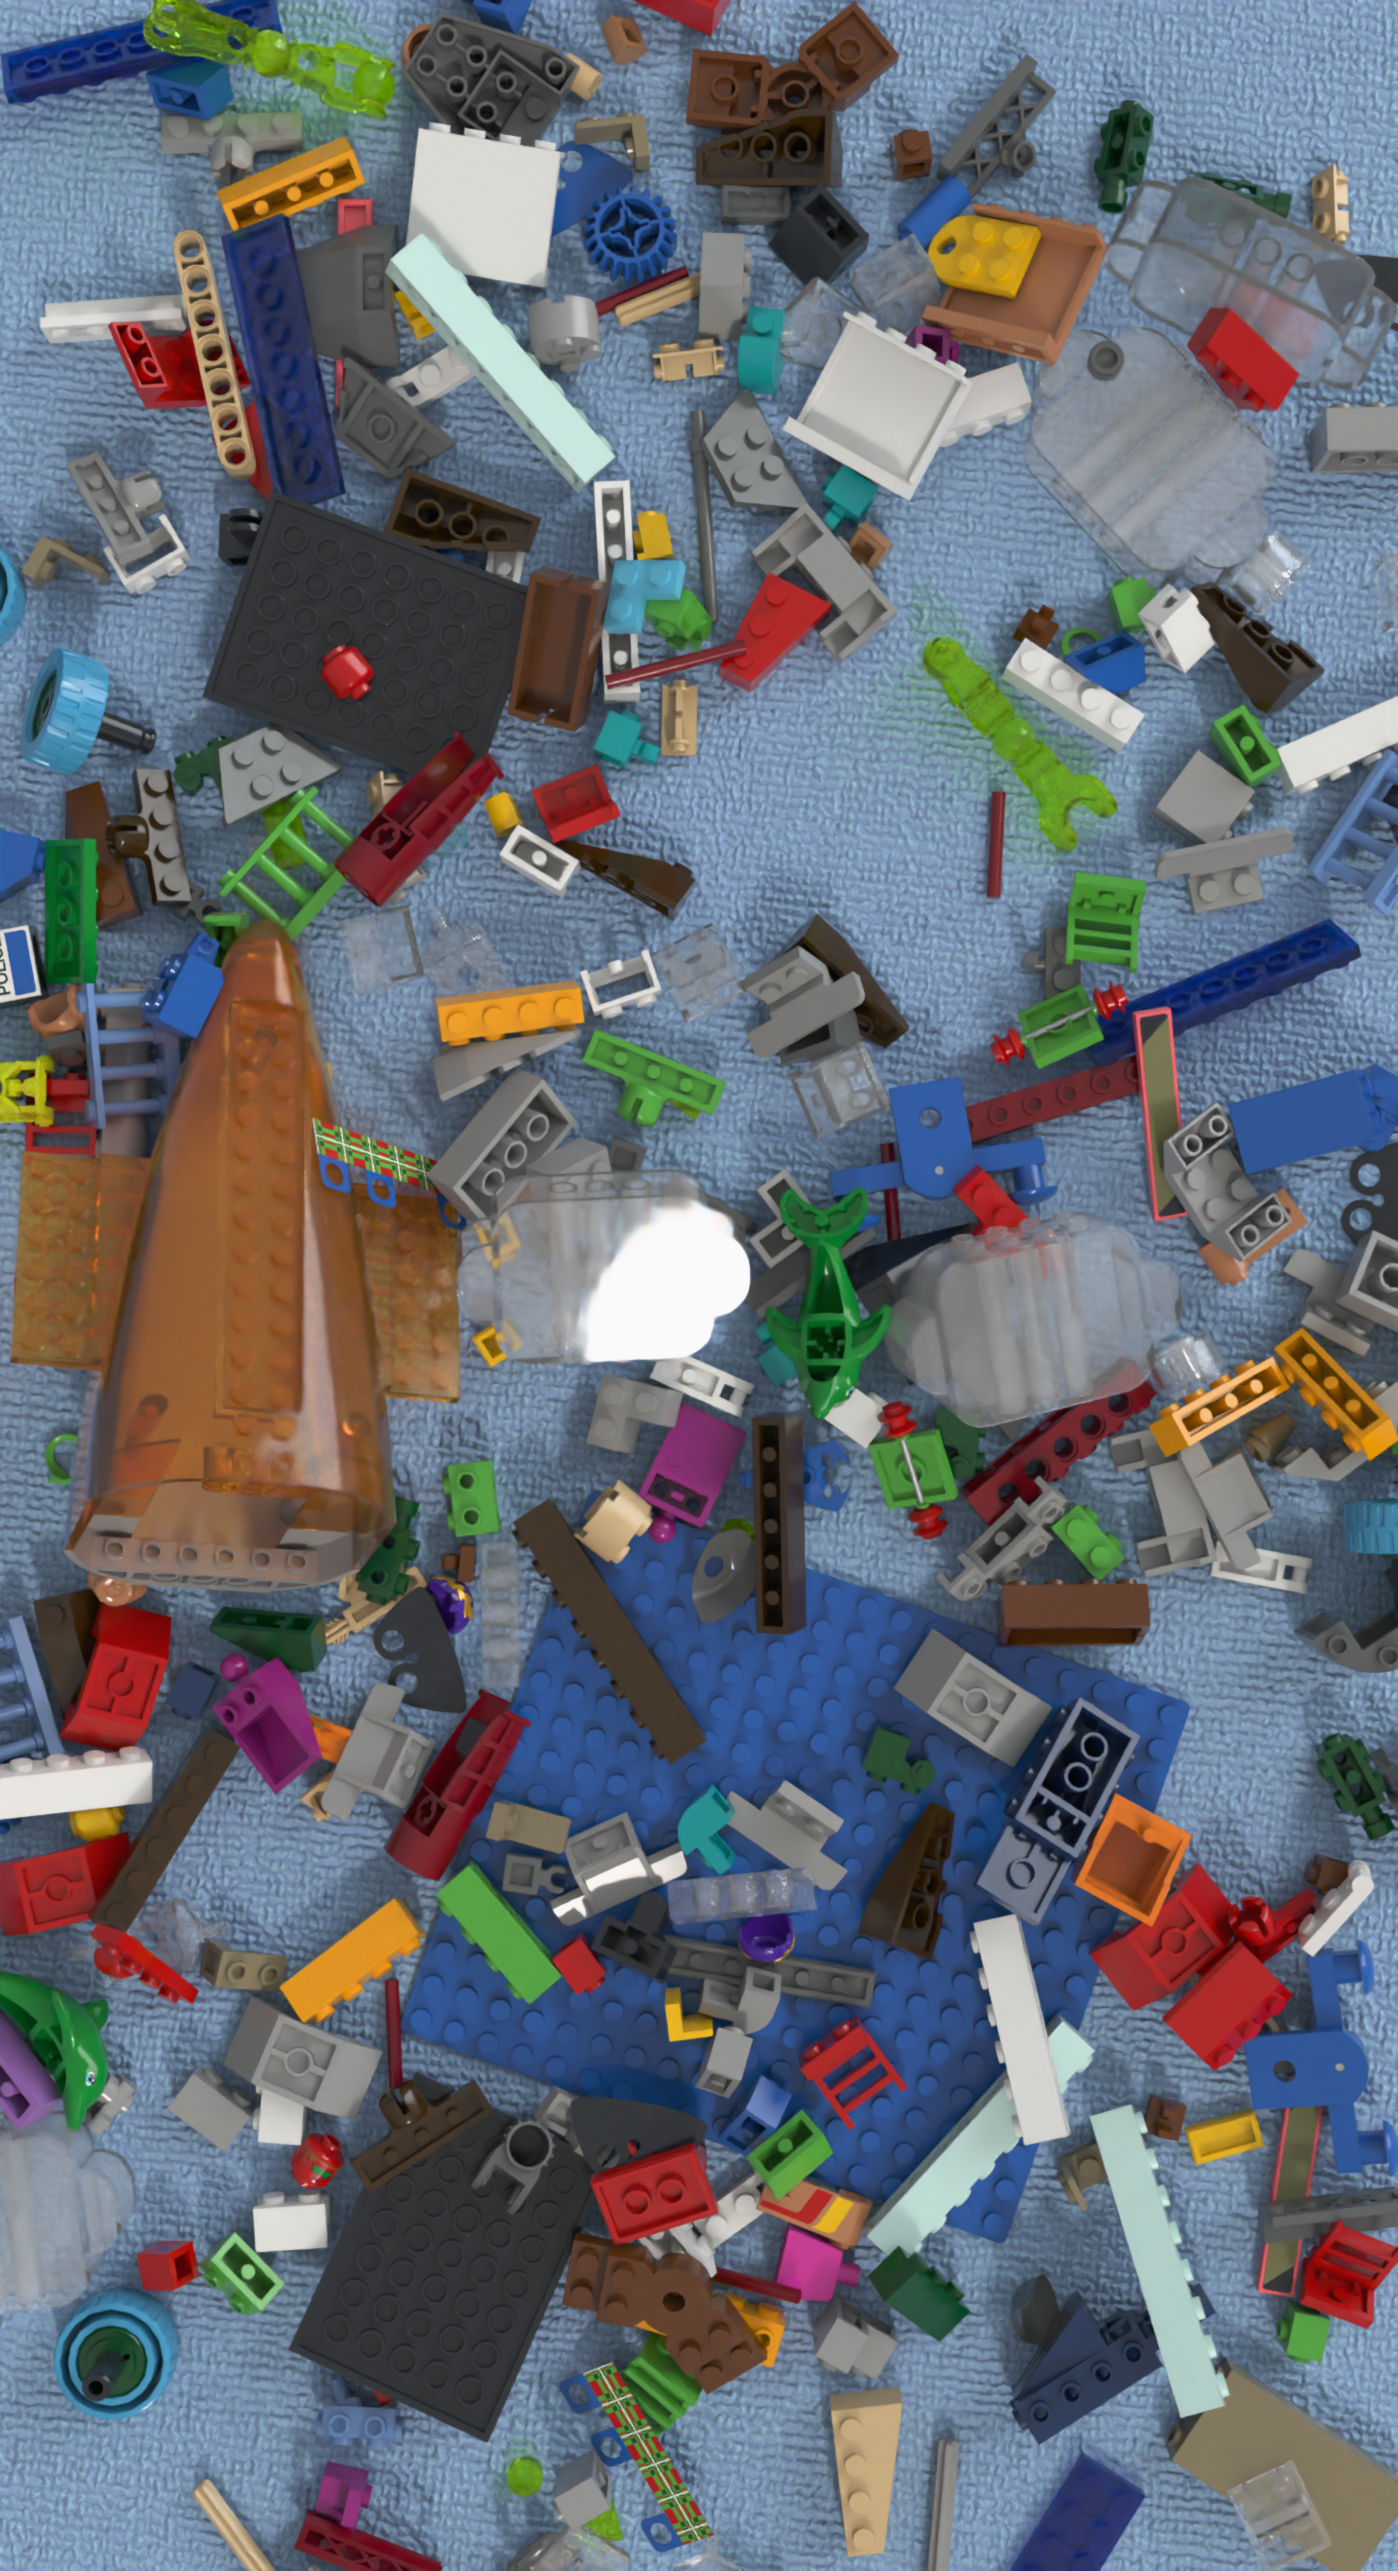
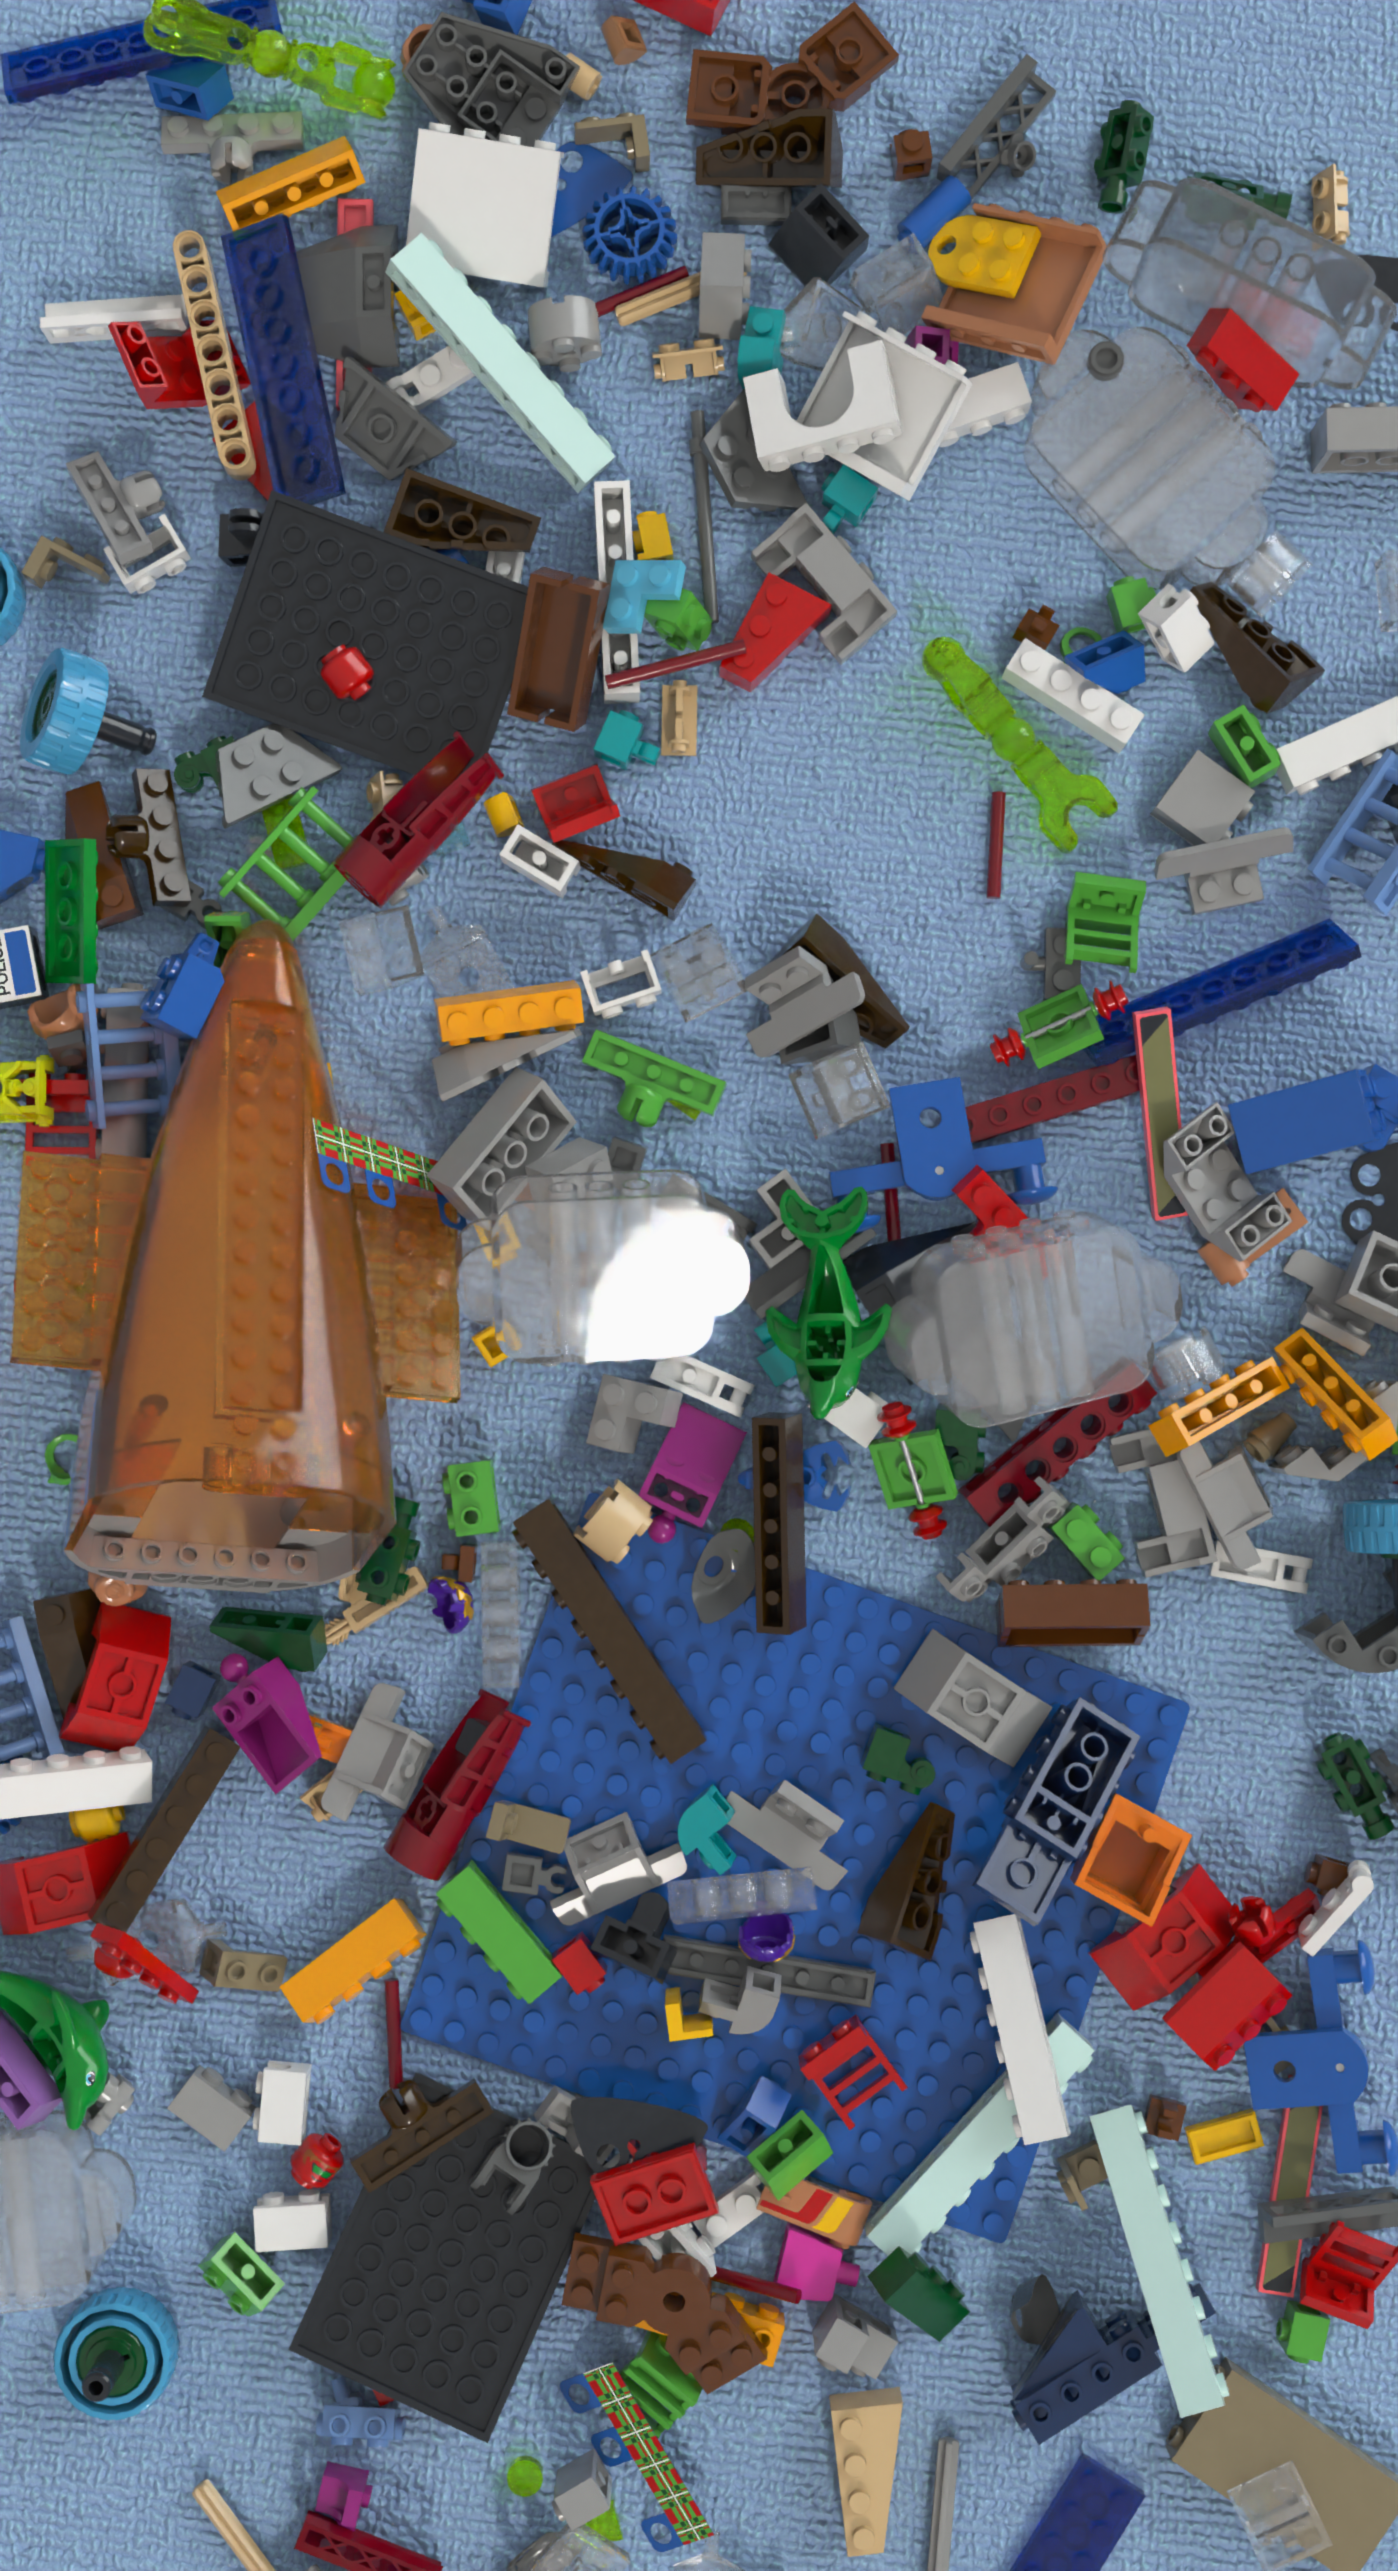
red brick [137,2241,199,2291] -> none
light grey slope [223,1995,383,2120] -> none
black piece [373,1587,466,1713] -> none
light grey brick [695,2026,753,2098] -> none
medium nougat brick [848,521,893,572] -> none
none -> white arch [743,340,903,472]

